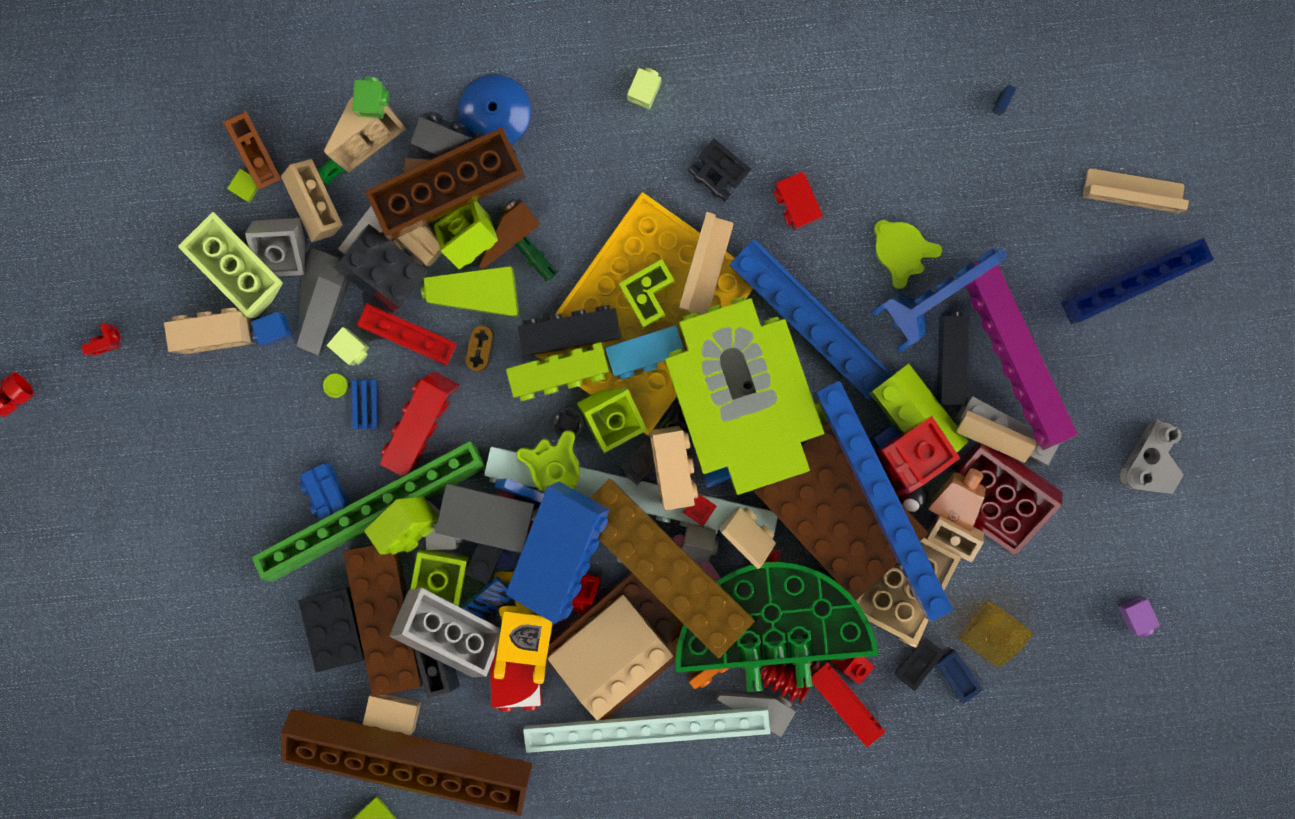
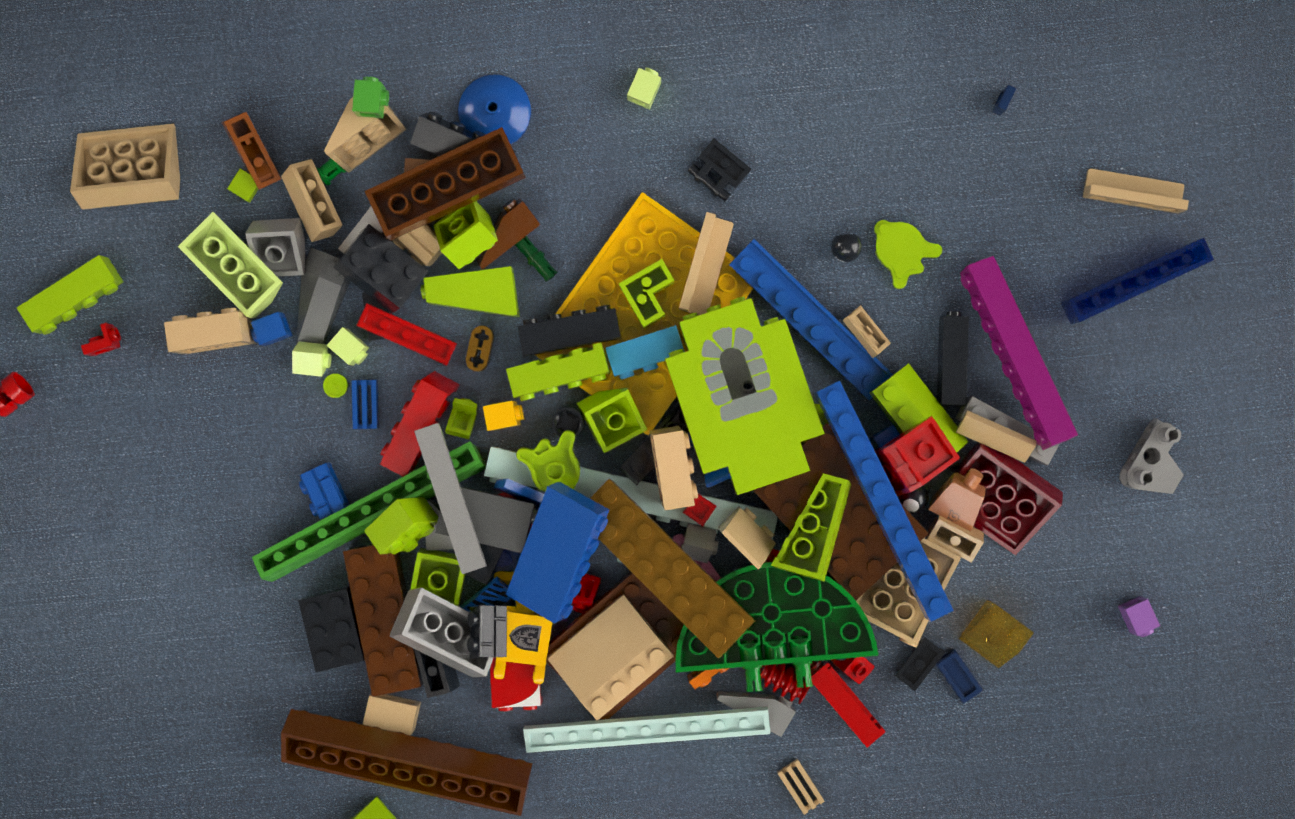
red brick [773,171,823,231] -> none
blue hinge [872,248,1008,352] -> none
none -> lime brick [17,255,124,335]
none -> tan slope [70,124,180,209]
none -> yellowish green brick [292,341,332,377]
none -> light grey tile [414,423,487,574]
none -> lime bracket [445,398,478,440]
none -> brick [467,605,507,658]
none -> yellow brick [483,401,524,431]
none -> lime wedge [771,474,851,582]
none -> tan tile [777,759,825,815]
none -> black piece [831,234,862,262]
none -> tan tile [842,305,891,358]

